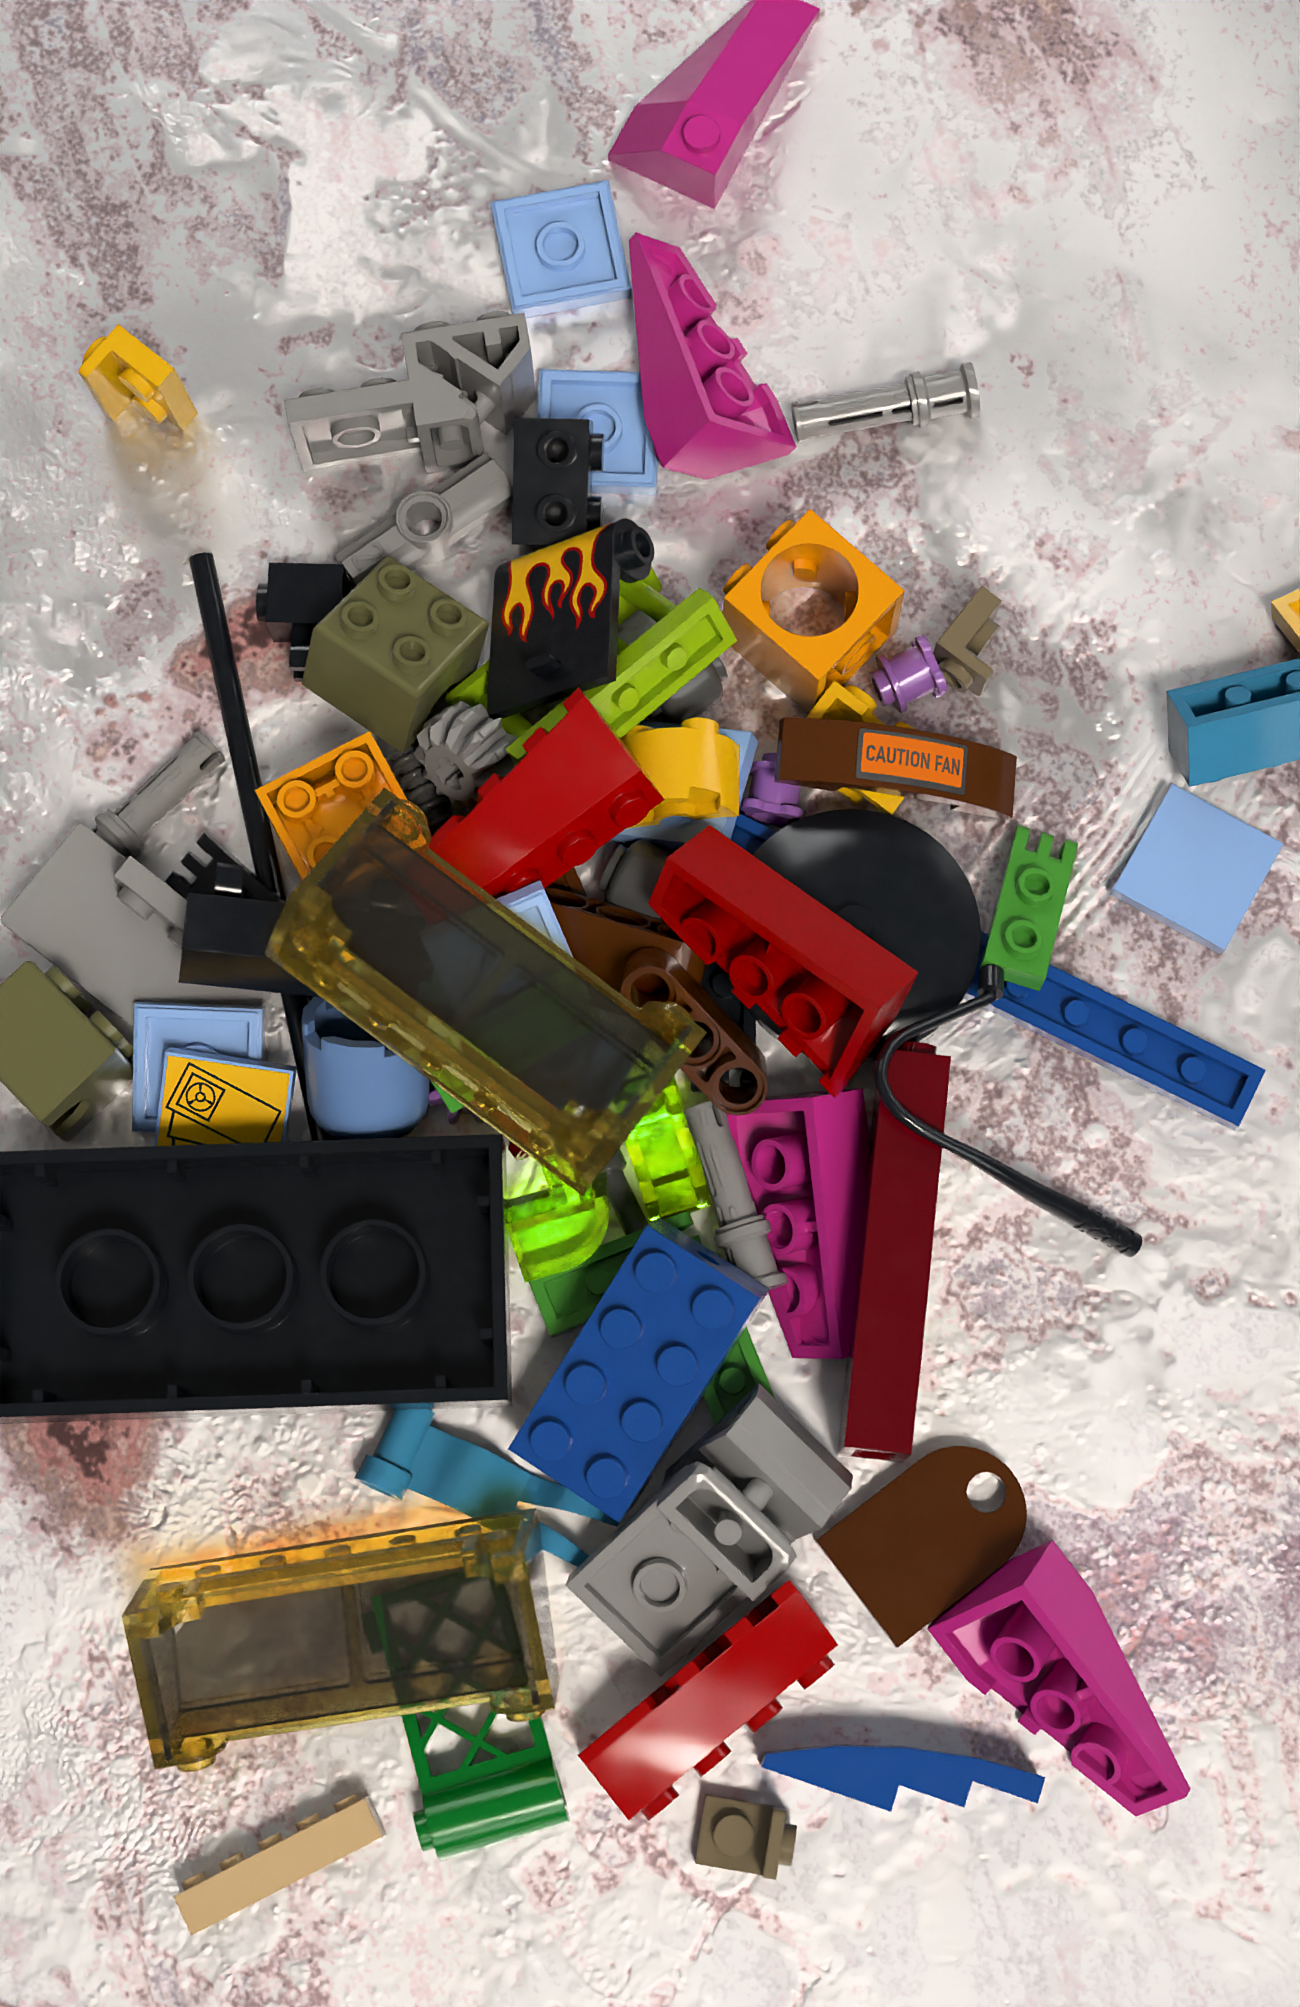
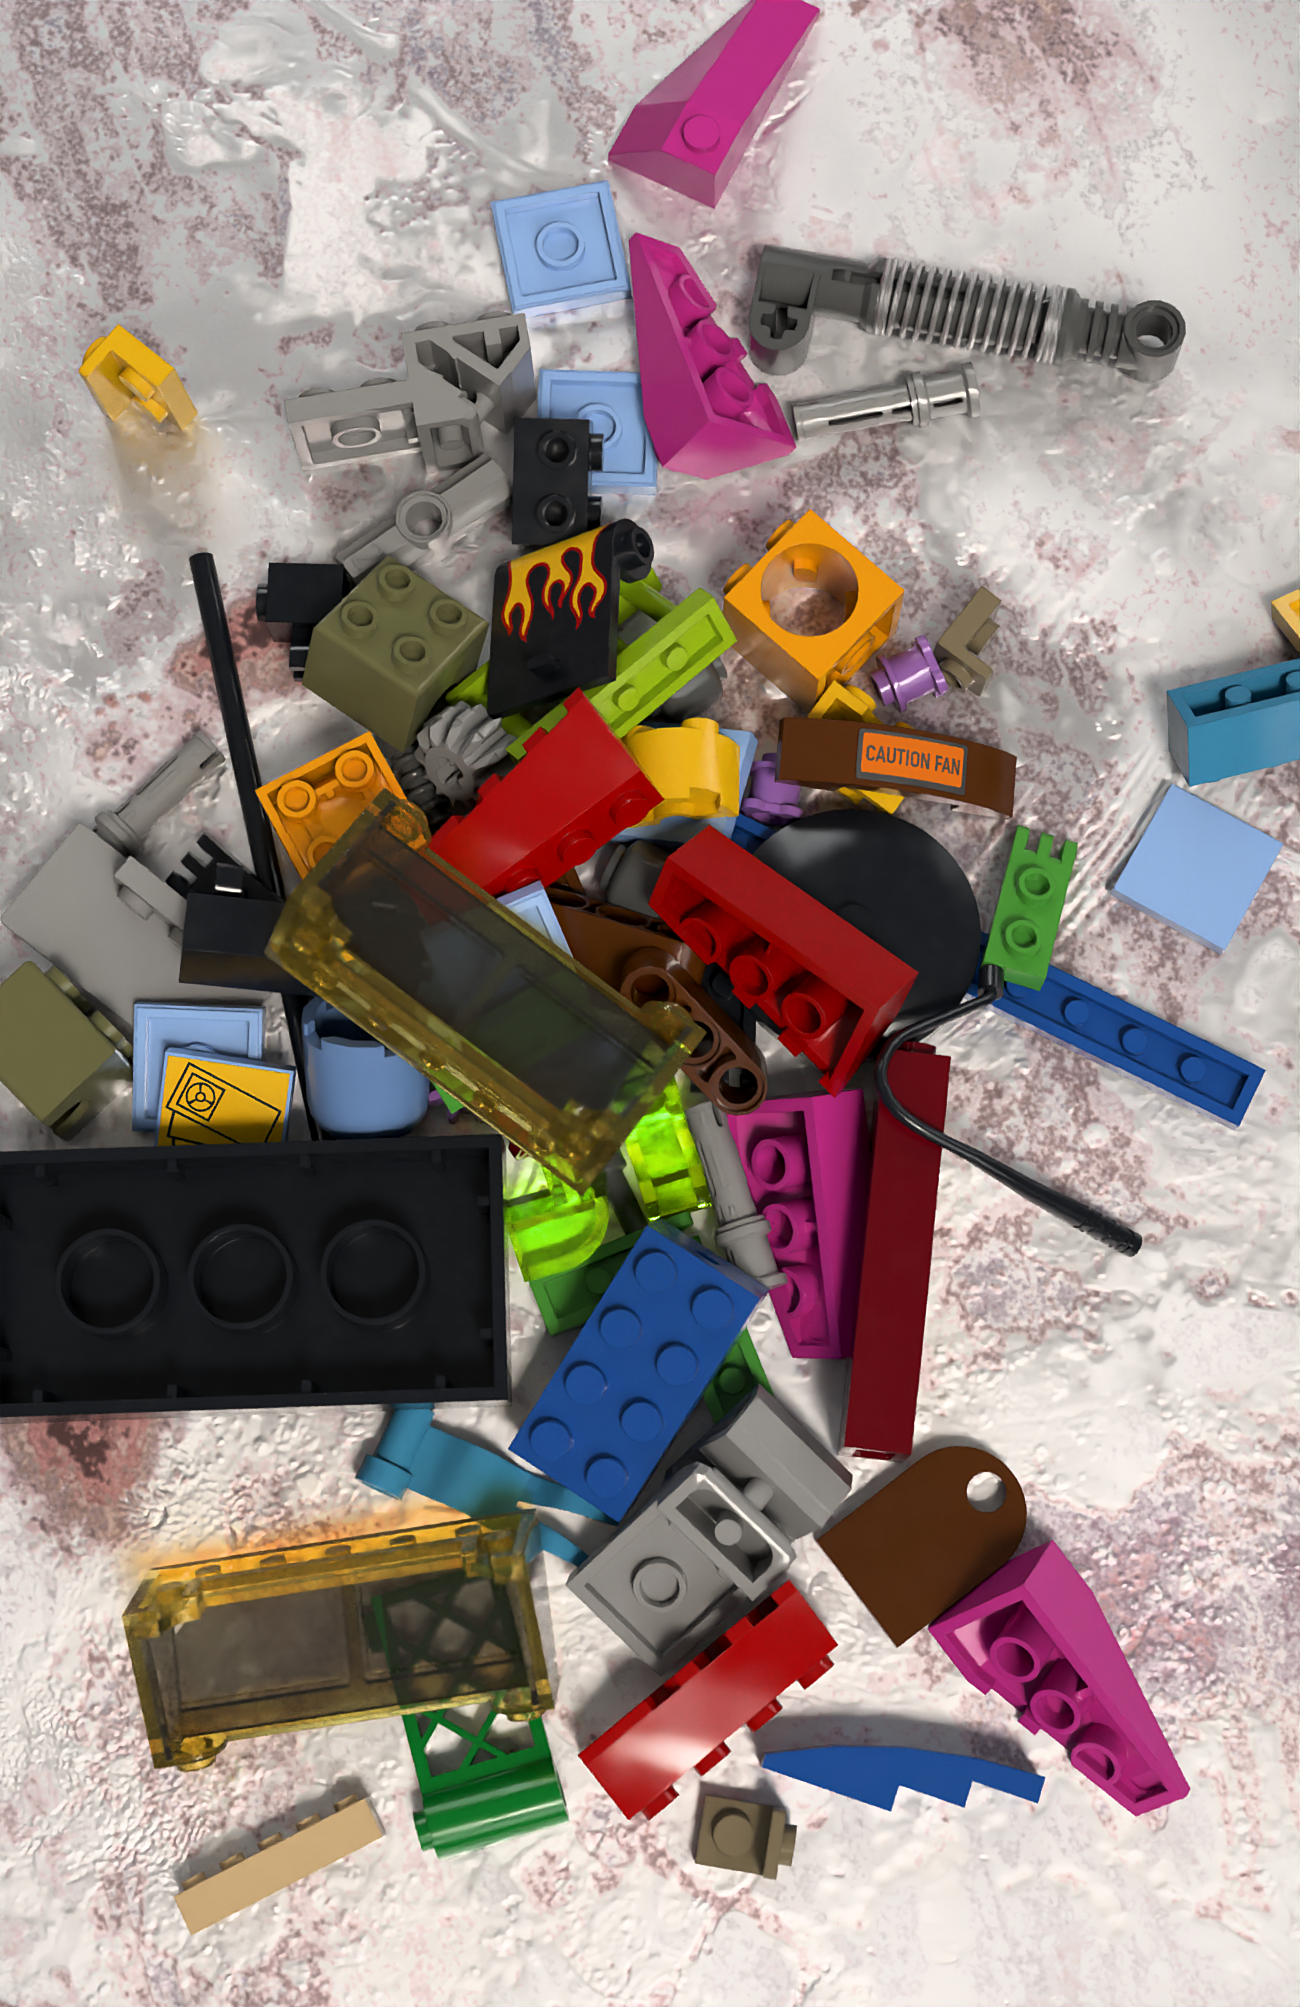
none -> dark grey piece [749,244,1186,382]

